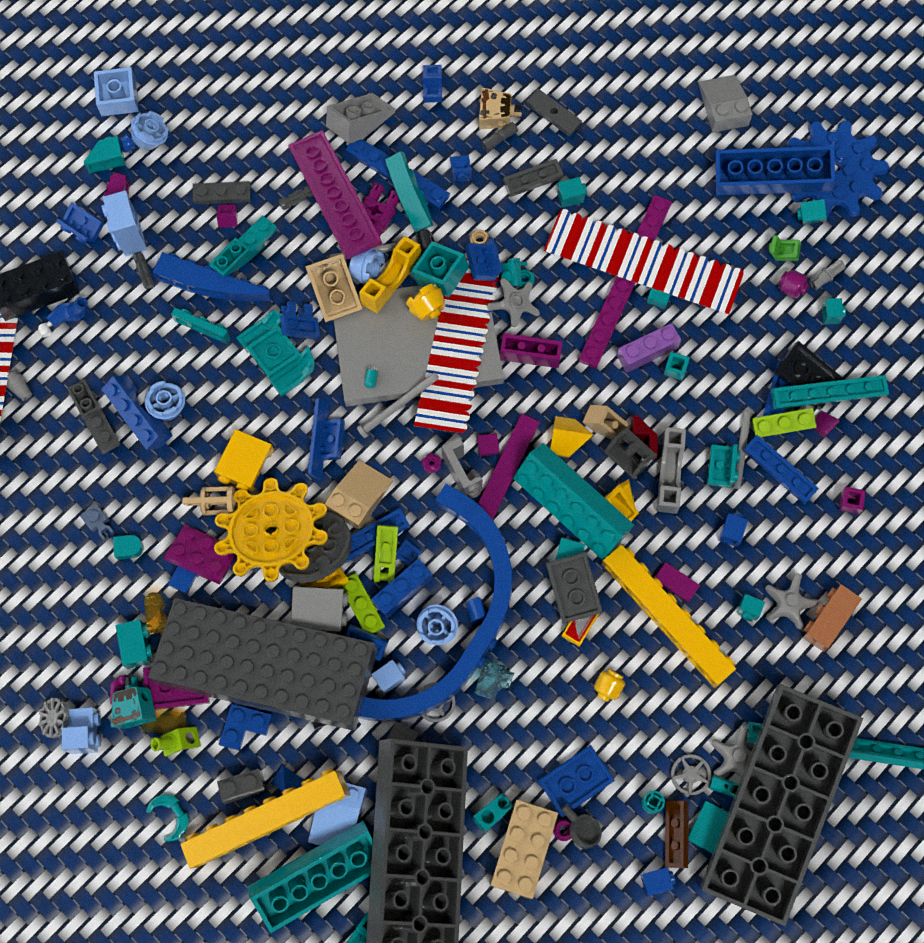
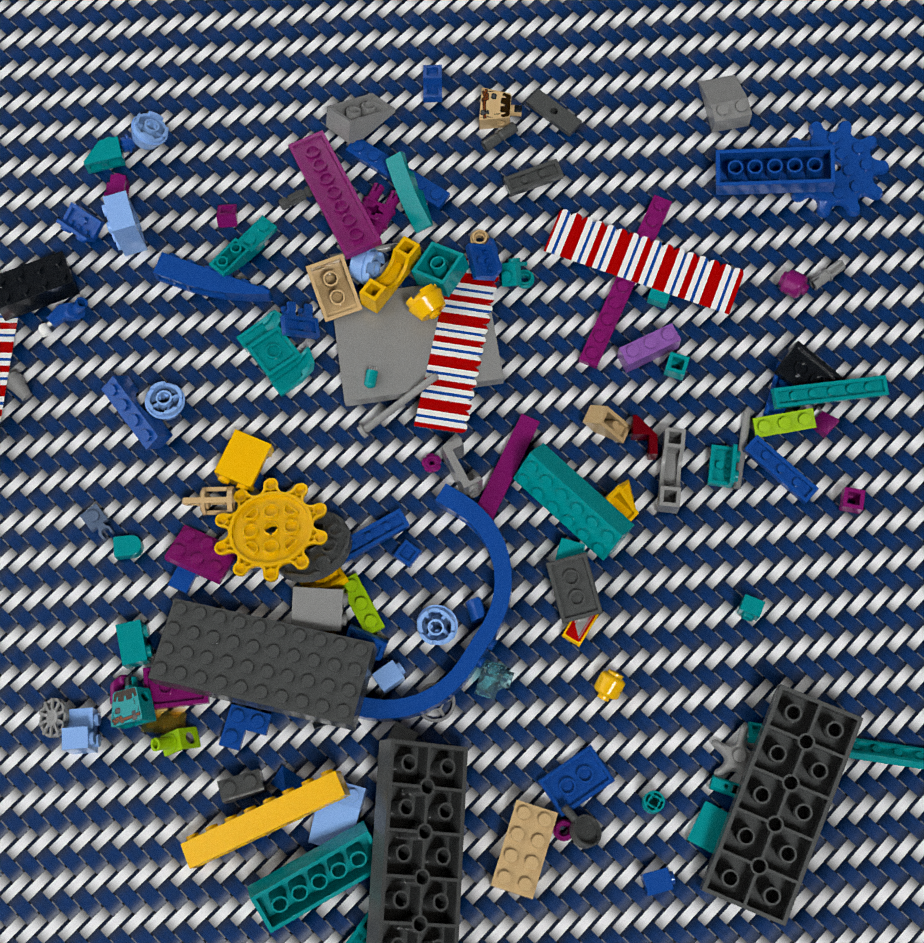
dark grey slope [67,379,121,454] -> none
light blue brick [94,67,139,116] -> none
dark grey axle [133,253,154,289] -> none
clear yellow leg [144,592,167,634] -> none
teal piece [146,795,189,841] -> none
teal plate [171,308,230,344] -> none
dark grey plate [193,181,251,204] -> none
blue bracket [307,398,345,480] -> none
tan slope [325,460,393,531] -> none
blue brick [371,559,433,619] -> none
lime plate [374,525,399,583] -> none
black brick [416,229,435,255] -> none
blue bracket [450,155,472,182] -> none
teal leg [472,793,514,834] -> none
magenta tile [477,433,500,457] -> none
light grey animal [488,278,540,327] -> none
magenta brick [500,333,563,368] -> none
yellow slope [550,416,593,458] -> none
teal brick [557,177,587,208] -> none
yellow brick [602,544,736,688] -> none
dark grey window [604,427,657,479] -> none
magenta tile [655,562,700,603] -> none
reddish brown plate [665,801,689,868] -> none
light grey wheel [671,754,711,795] -> none
blue brick [718,513,748,547] -> none
light grey animal [765,573,818,629] -> none
bright green bracket [769,235,801,261] -> none
teal brick [797,199,827,225] -> none
nougat brick [803,584,862,652] -> none
teal plate [822,298,846,324] -> none

